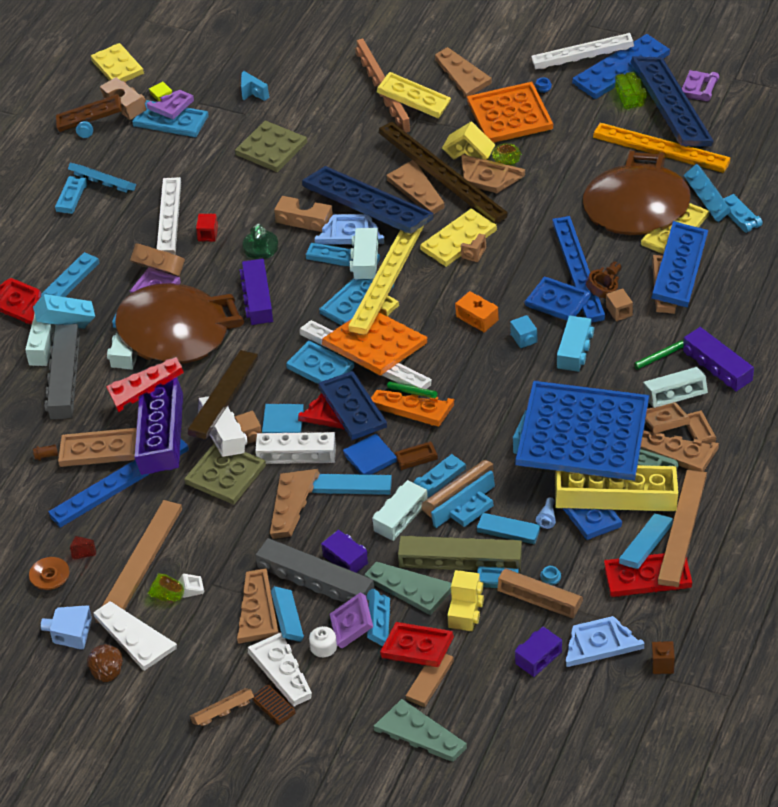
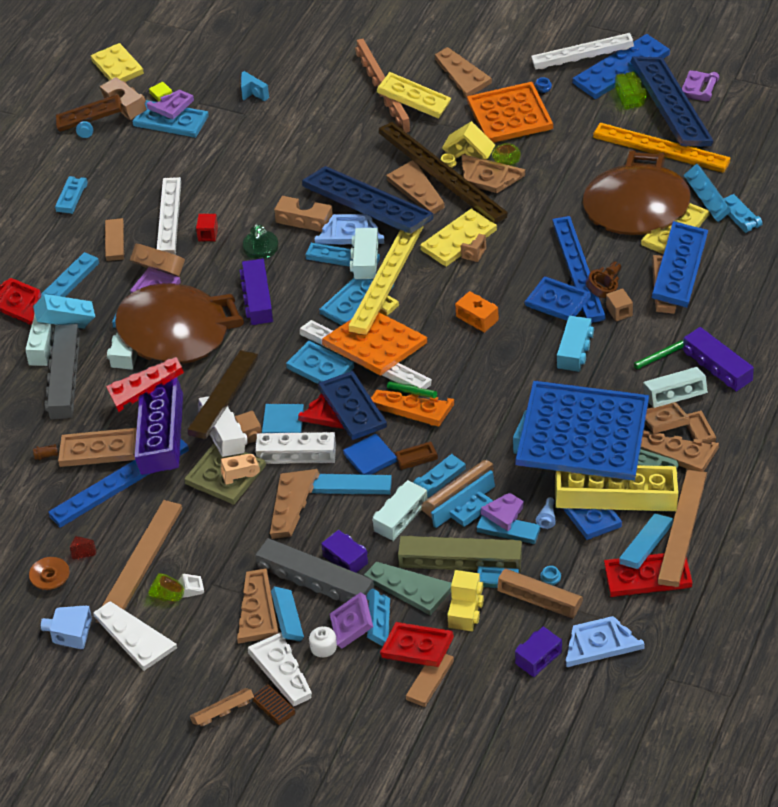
dark azure plate [68,163,136,192] -> none
reddish brown hair [87,644,123,682] -> none
olive plate [235,120,307,172] -> none
sand green wing [374,699,467,762] -> none
dark azure brick [510,315,537,348] -> none
reddish brown brick [652,641,675,674] -> none
none -> medium nougat tile [105,218,124,261]
none -> light nougat leg [221,454,260,485]
none -> light yellow plate [441,153,457,168]
none -> medium lavender wing [481,493,524,531]

